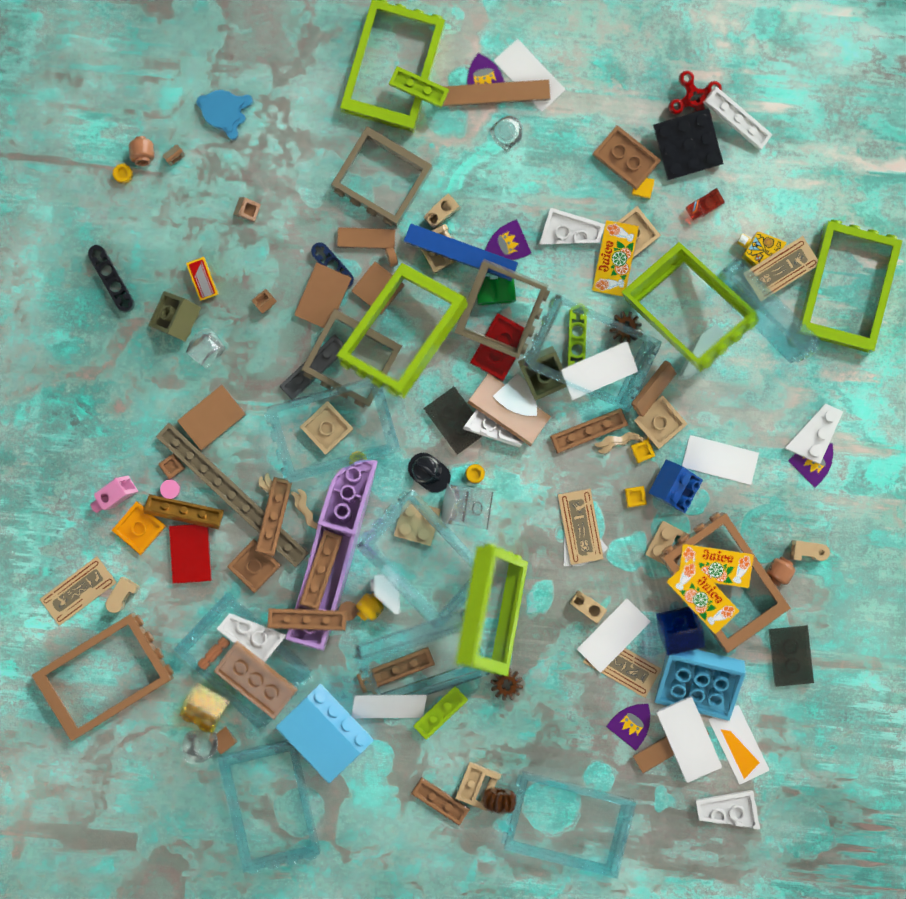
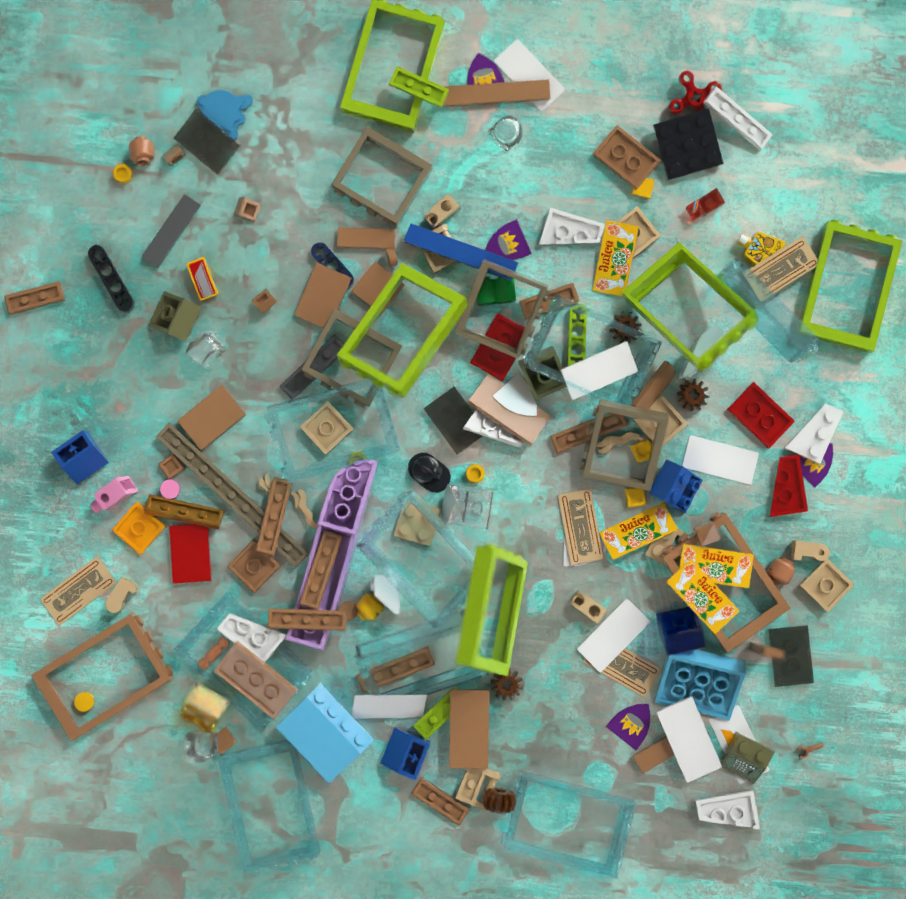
none -> medium nougat tile [4,281,66,315]
none -> blue slope [51,430,109,484]
none -> yellow tile [74,692,95,712]
none -> dark grey tile [141,194,201,268]
none -> clear smoke tile [174,108,241,175]
none -> blue slope [381,727,430,781]
none -> medium nougat tile [449,689,489,769]
none -> medium nougat tile [519,283,580,320]
none -> dark tan window [580,399,669,491]
none -> sticker [599,503,678,560]
none -> reddish brown gear [676,378,710,411]
none -> medium nougat slope [693,521,721,546]
none -> olive slope [721,732,775,783]
none -> red tile [726,382,795,449]
none -> medium nougat tile [749,642,784,659]
none -> red wing [769,454,808,517]
none -> nougat hand [797,743,824,758]
none -> tan plate [799,558,855,612]

